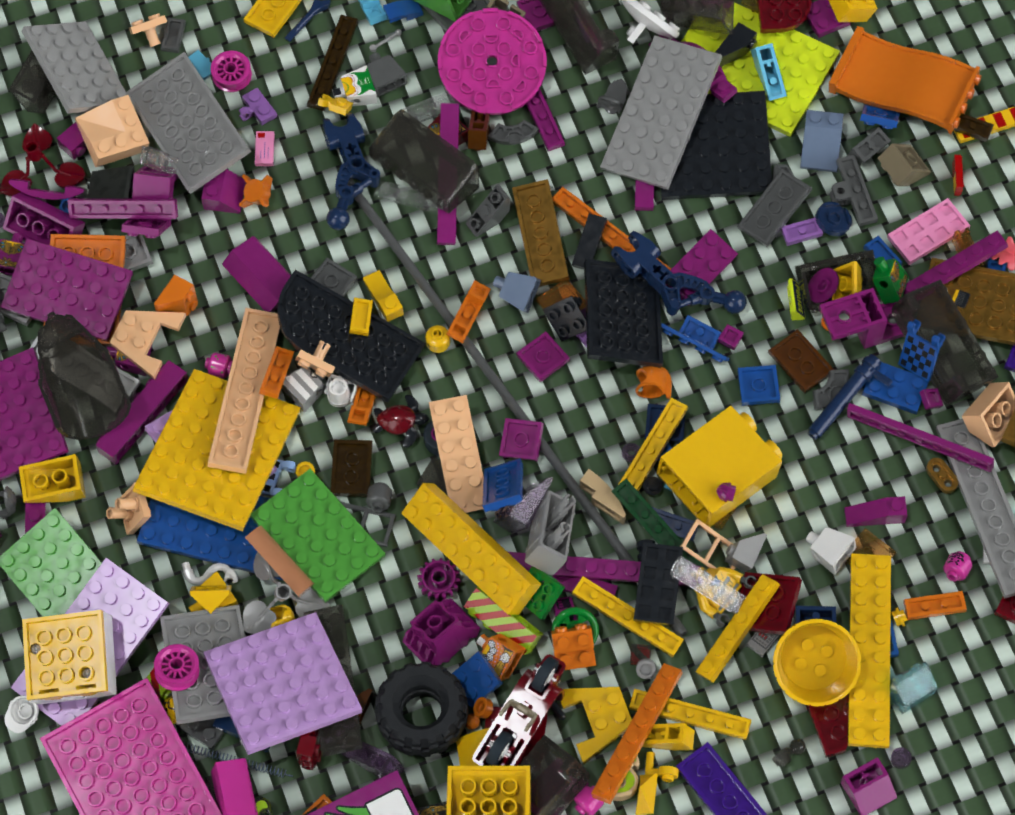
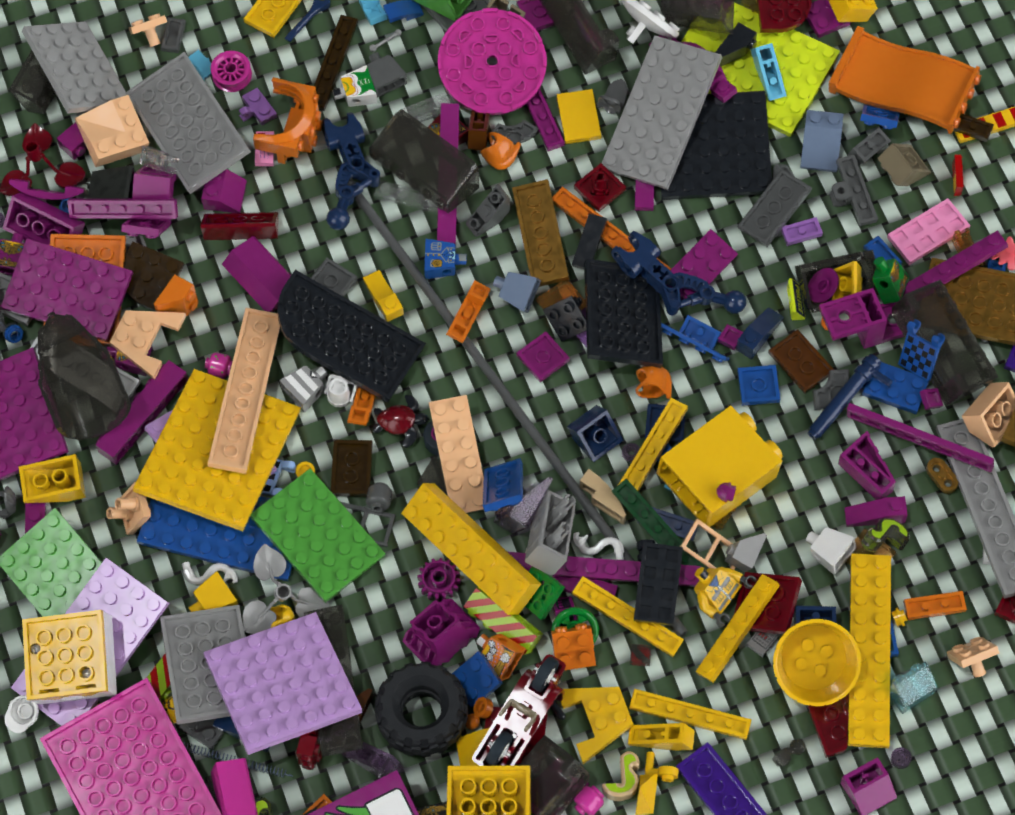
dark pink wheel [154,644,200,691] -> none
yellow slope [190,585,232,614] -> none
orange piece [239,174,273,208] -> none
nougat brick [245,526,314,597] -> none
orange plate [259,346,294,399] -> none
light nougat plate [295,340,335,378] -> none
yellow plate [318,94,353,116] -> none
yellow tile [349,297,373,336] -> none
yellow head [425,325,450,353] -> none
magenta plate [499,418,544,461] -> none
orange plate [591,663,682,804] -> none
light grey tile [636,658,656,679] -> none
black plate [643,476,662,496] -> none
clear plate [670,556,746,614] -> none
dark blue tile [815,202,852,237] -> none
dark pink head [943,551,973,581] -> none
black sticker [951,289,970,308] -> none
none -> blue plate [4,324,23,343]
none -> dark brown plate [124,241,185,312]
none -> dark red slope [200,212,278,240]
none -> orange piece [253,77,323,164]
none -> blue torso [424,239,467,279]
none -> orange piece [480,132,521,170]
none -> yellow tile [557,89,601,144]
none -> dark blue slope [567,405,623,462]
none -> white animal [573,532,624,560]
none -> dark red plate [574,163,626,212]
none -> dark blue slope [736,307,784,360]
none -> magenta wedge [838,431,896,500]
none -> clear smoke animal [862,518,910,552]
none -> light nougat plate [947,637,999,677]

